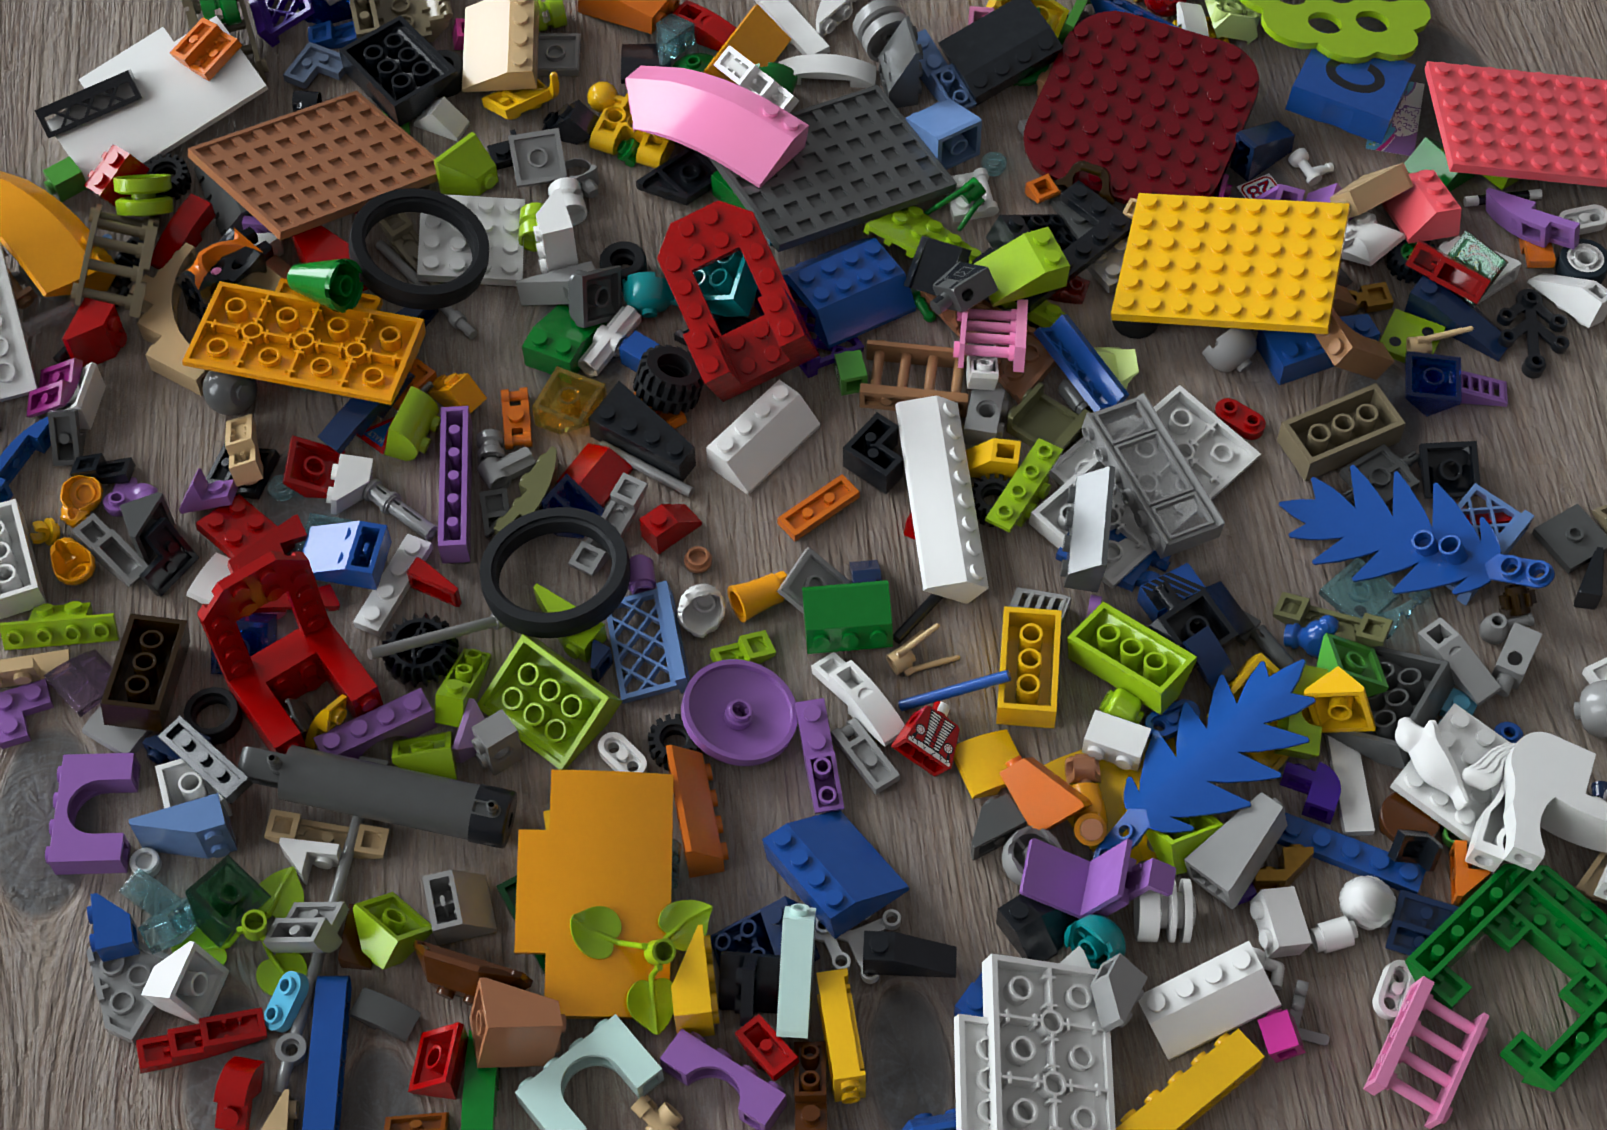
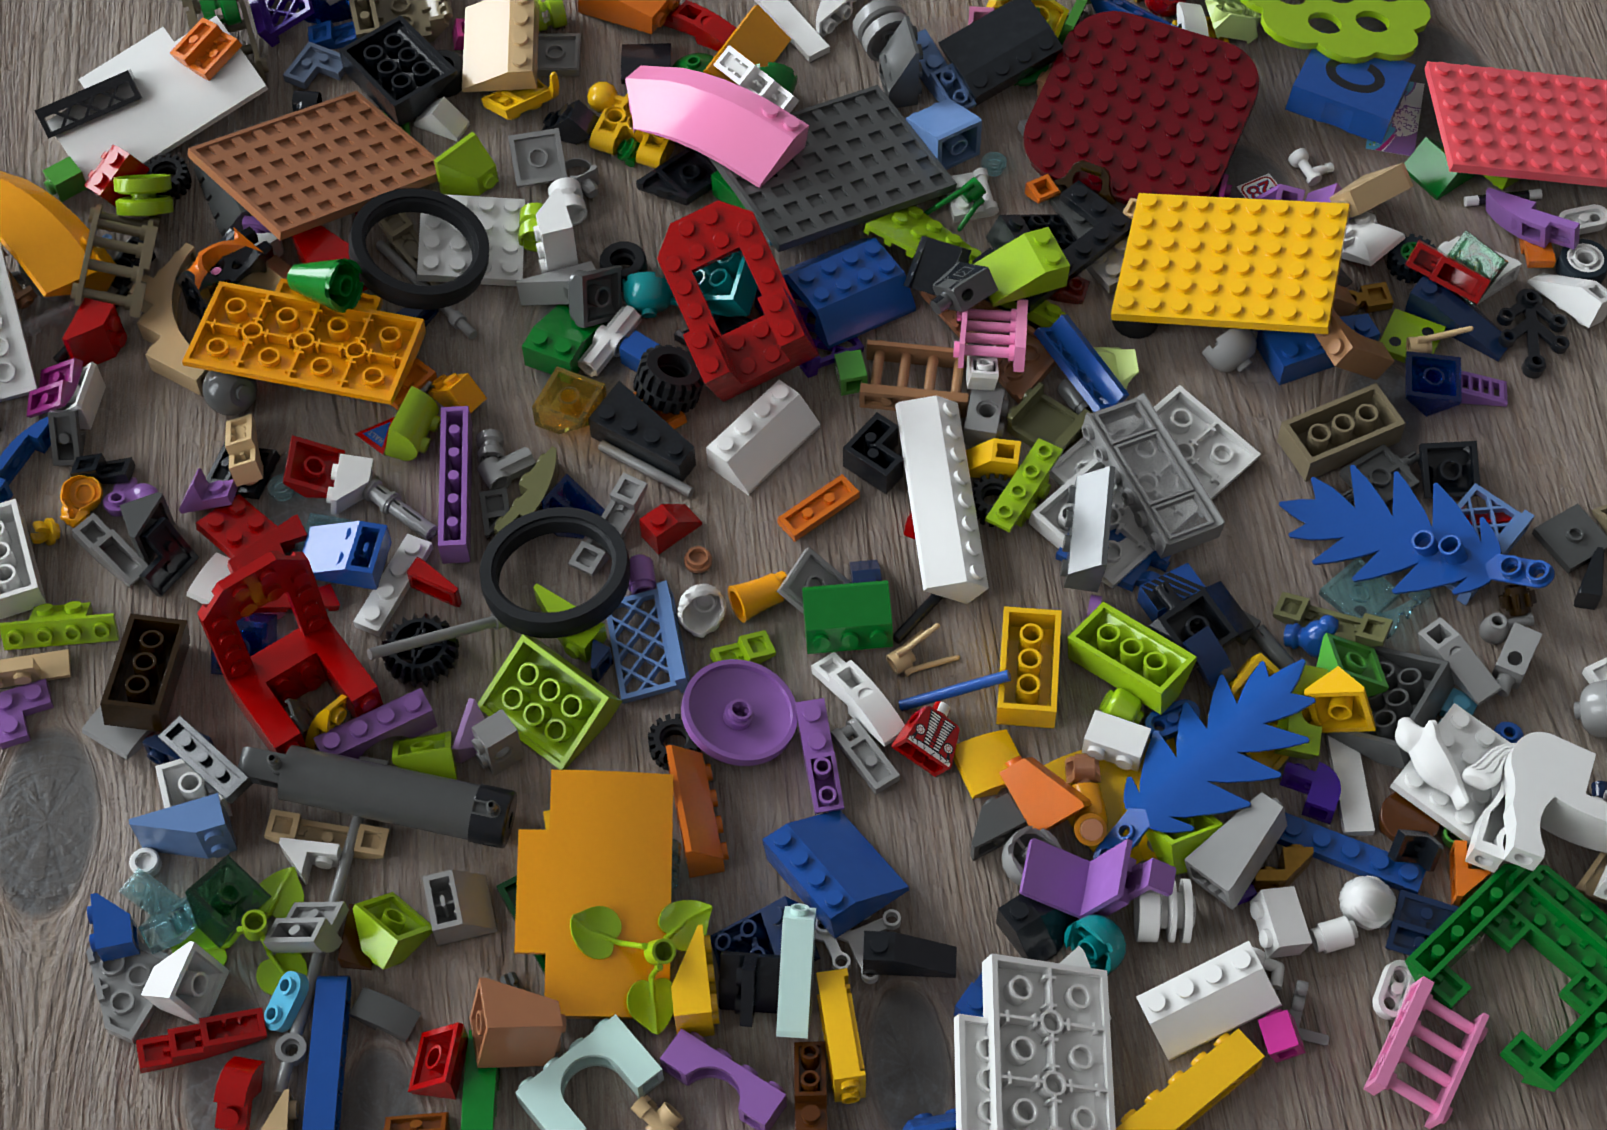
clear purple slope [44,650,112,717] -> none
medium lavender arch [45,753,141,875] -> none
light orange hair [50,537,96,586] -> none
red slope [151,193,216,269] -> none
black tyre [183,687,243,745] -> none
dark blue slope [318,372,415,454] -> none
reddish brown wedge [413,939,533,1006] -> none
lime slope [435,648,491,727] -> none
black bracket [487,129,516,170] -> none
orange plate [501,387,533,450] -> none
red slope [557,443,633,509] -> none
white plate [598,732,648,773] -> none
clear light blue slope [656,13,695,66] -> none
red slope [734,1014,799,1082] -> none
white slope [778,54,877,88] -> none
green piece [910,288,936,323] -> none
light grey slope [1009,587,1071,630] -> none
light grey slope [1090,953,1148,1033] -> none
red plate [1214,398,1266,440] -> none
dark blue slope [1230,120,1295,182] -> none
coral slope [1382,170,1462,244] -> none

